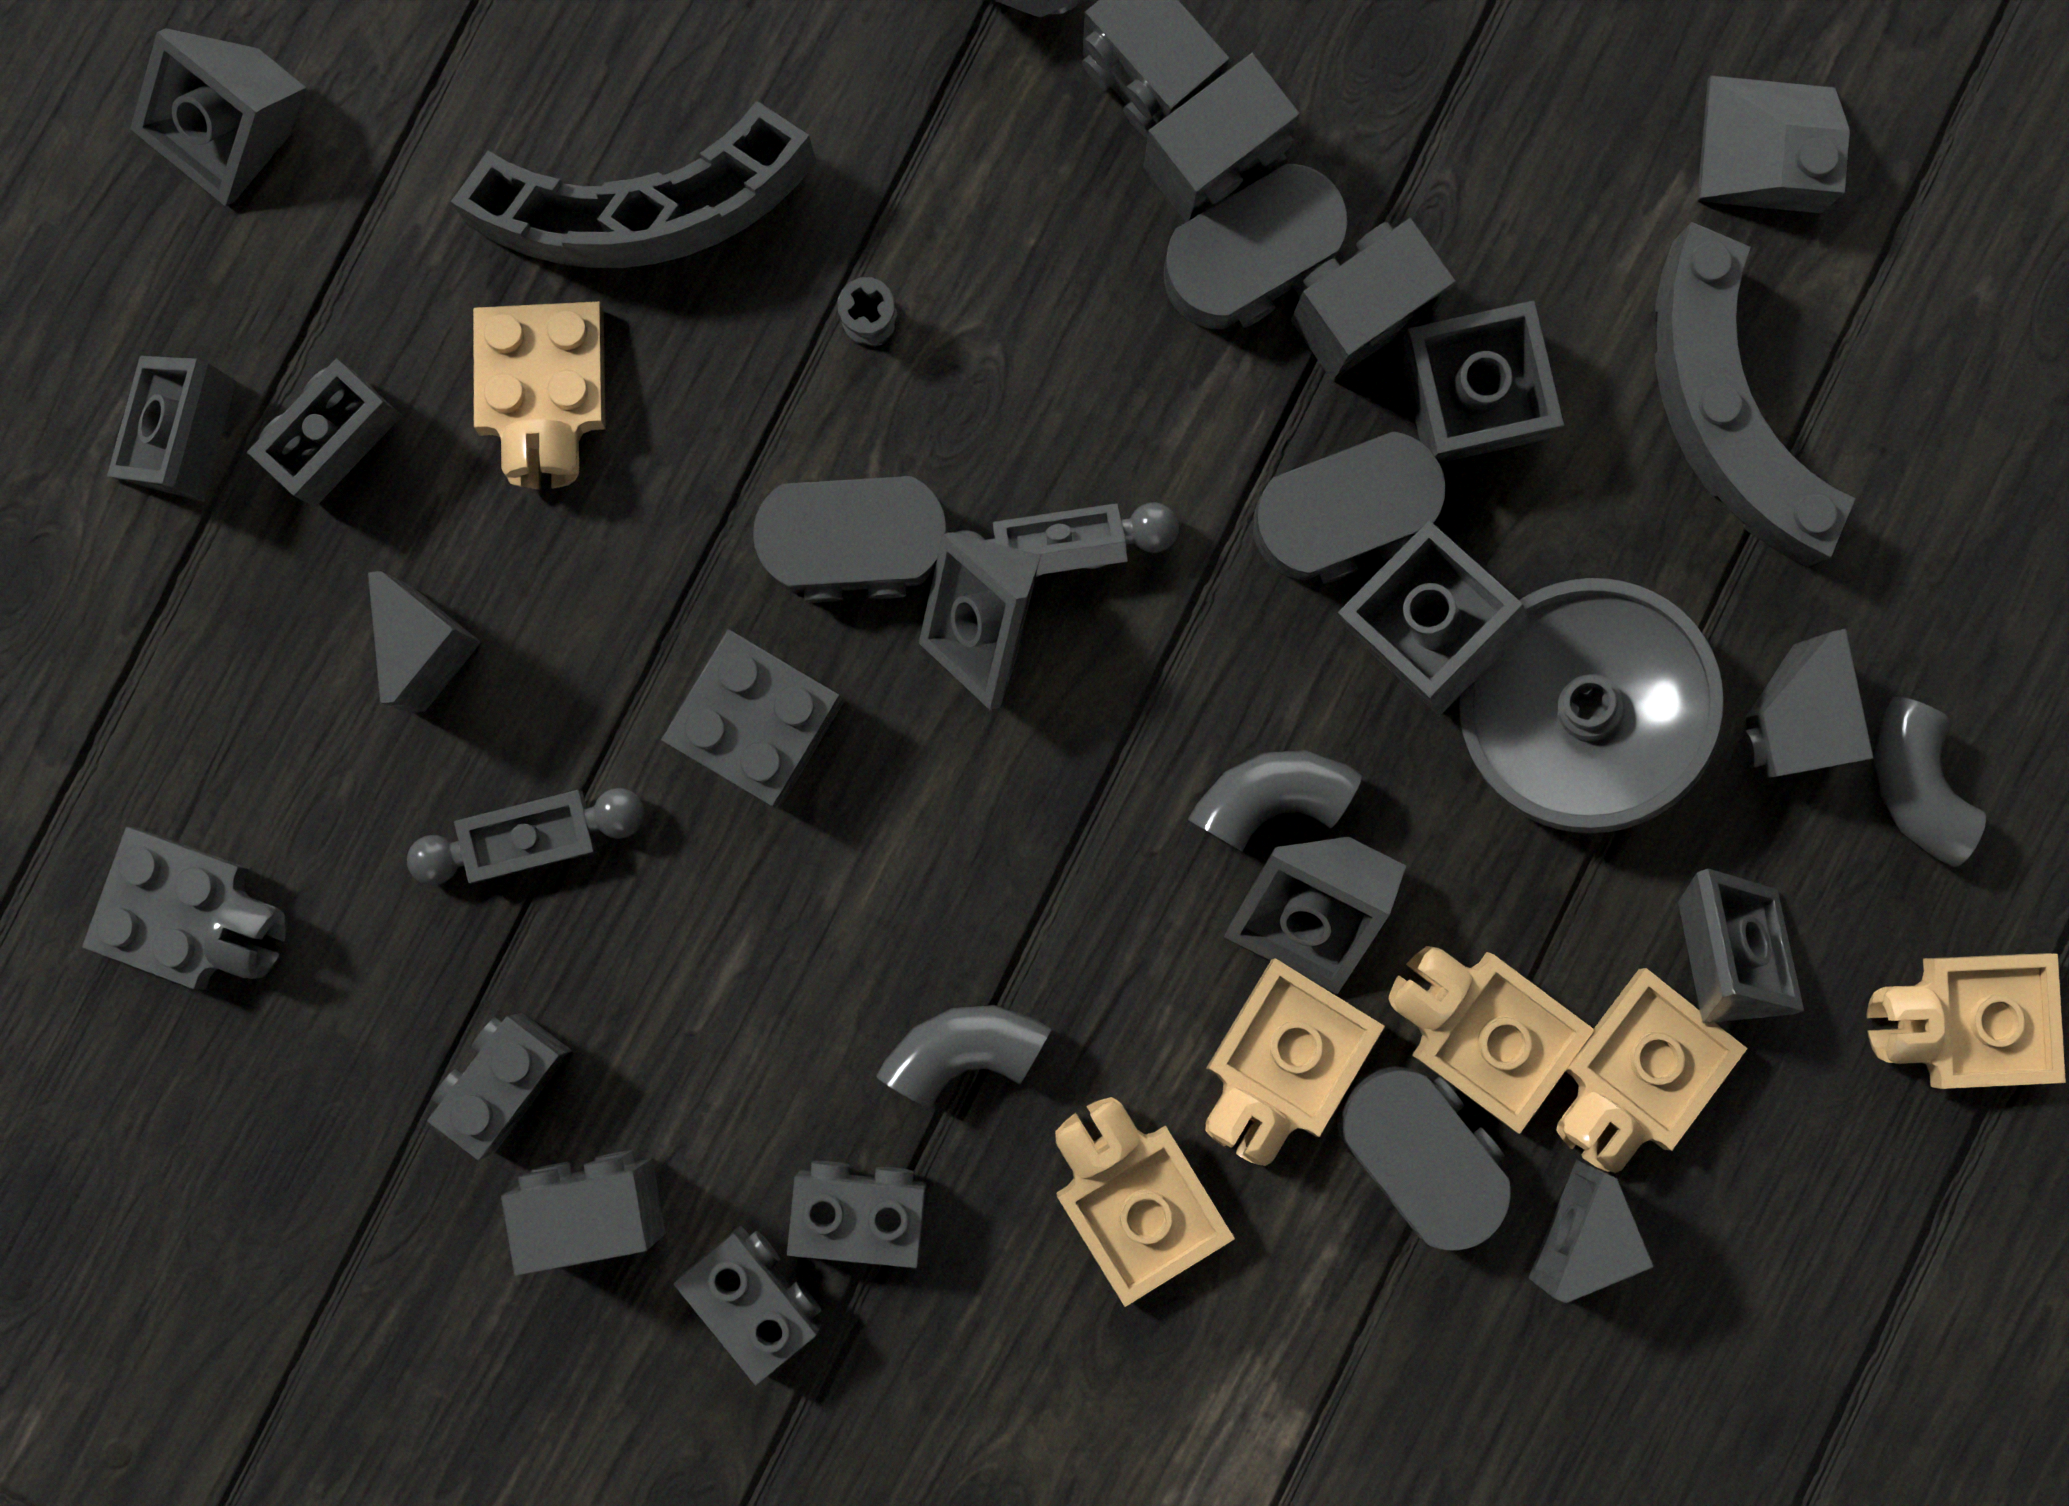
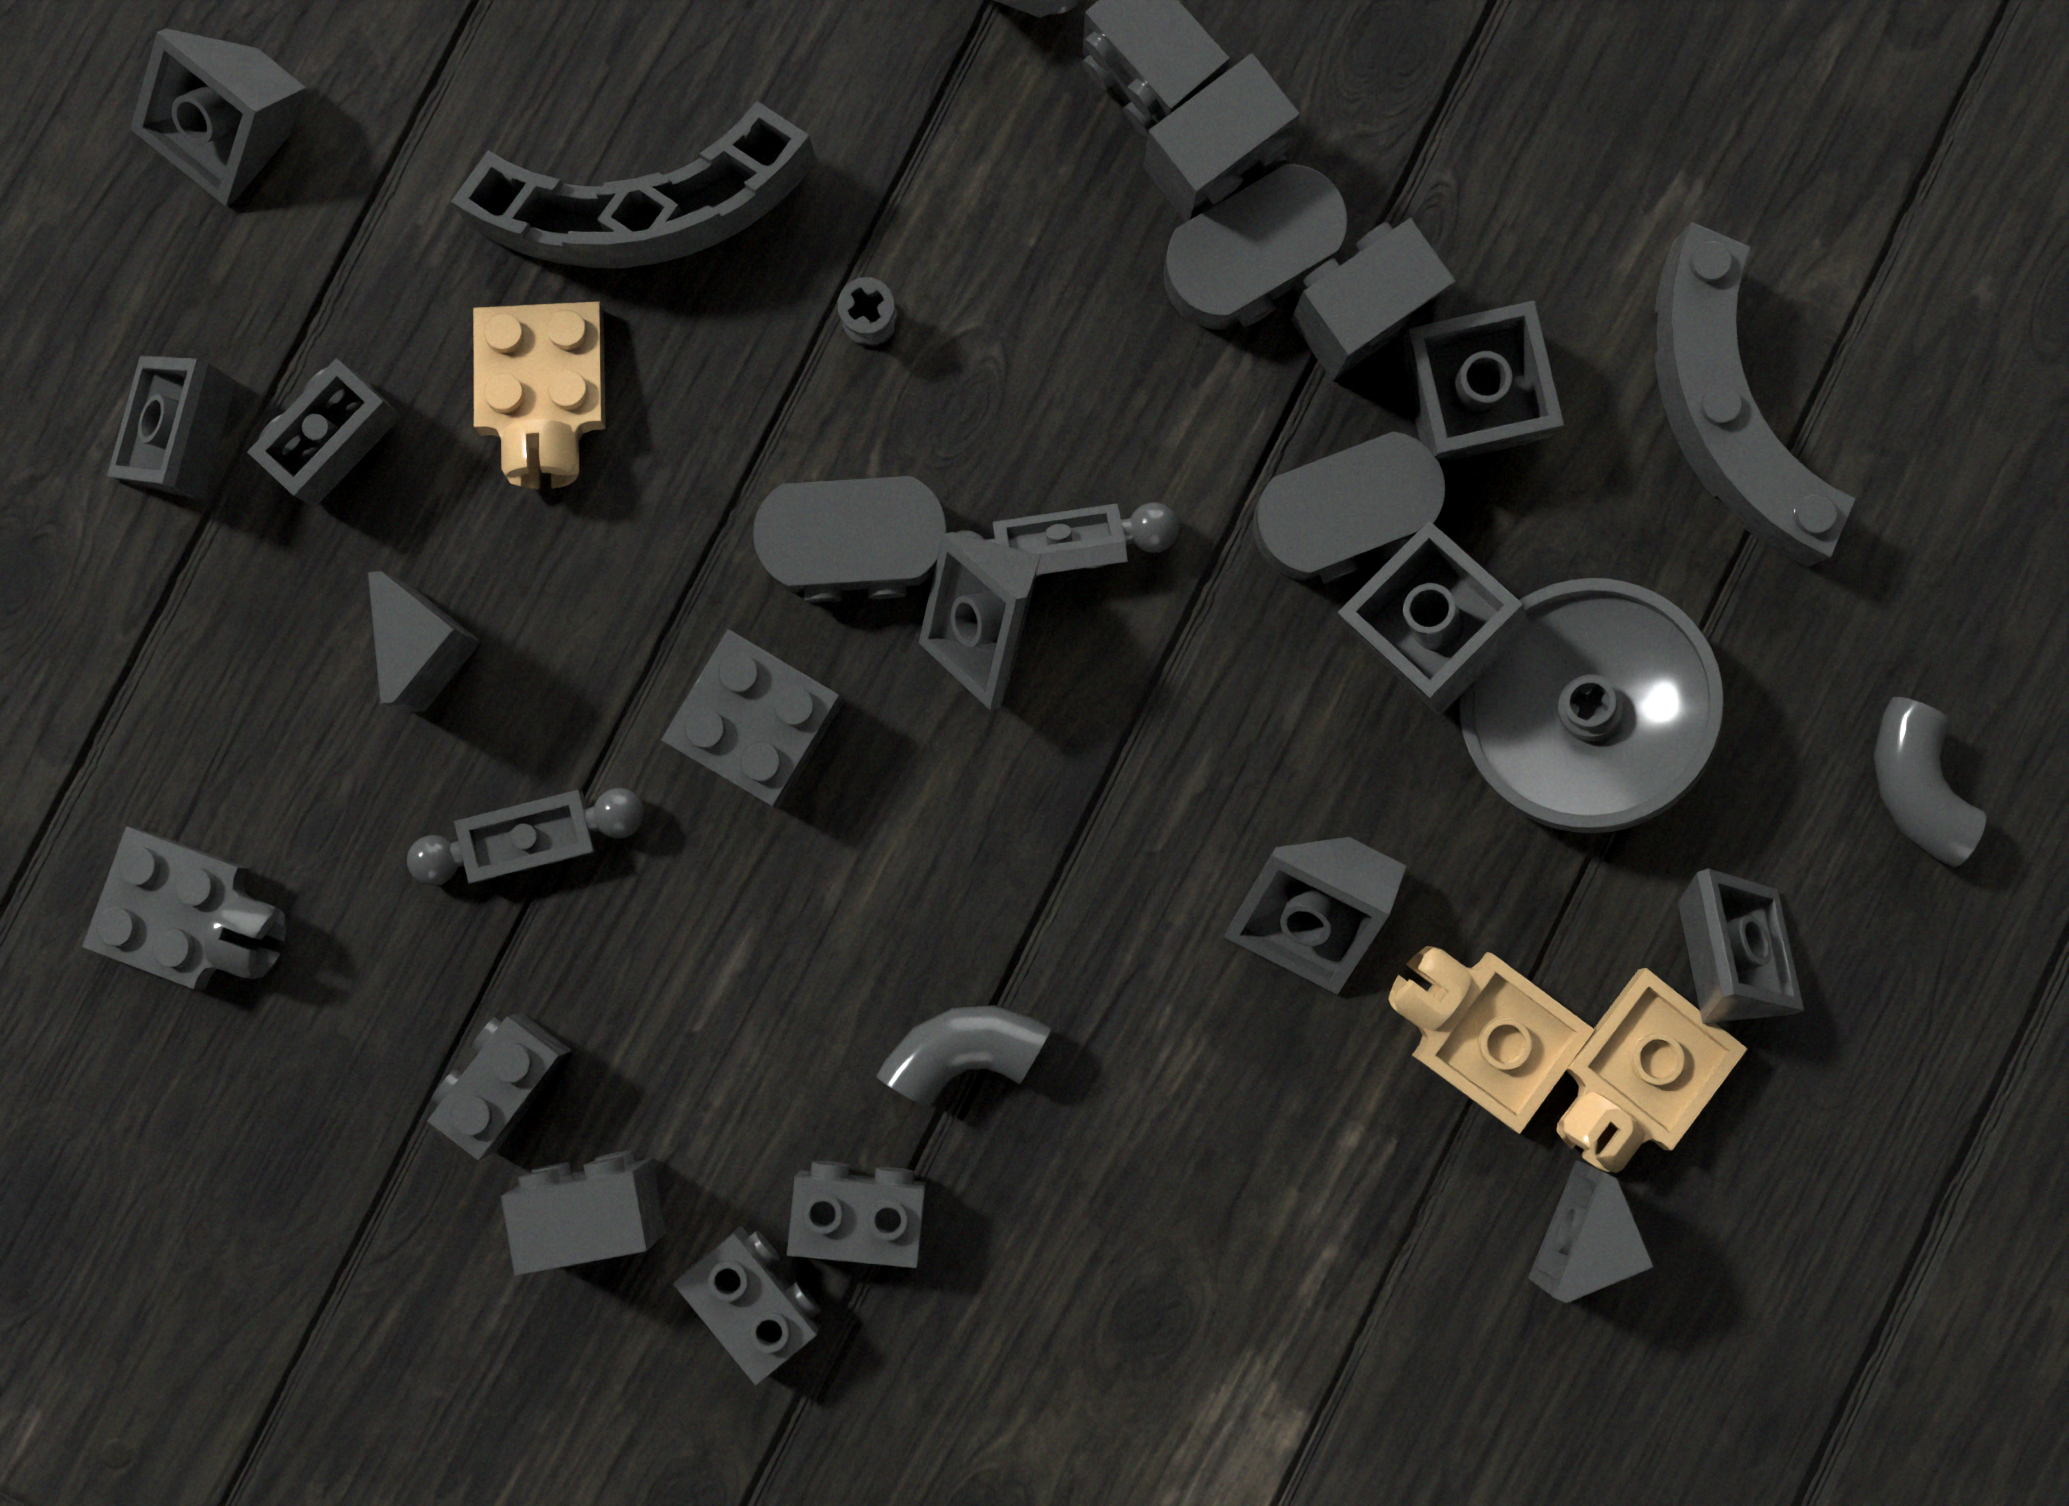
tan plate [1055,1097,1235,1307] -> none
dark grey cylinder [1188,750,1363,852] -> none
tan plate [1205,958,1385,1166] -> none
dark grey brick [1337,1067,1510,1250] -> none
dark grey slope [1697,76,1850,213] -> none
dark grey slope [1742,629,1873,779] -> none
tan plate [1867,953,2066,1089] -> none

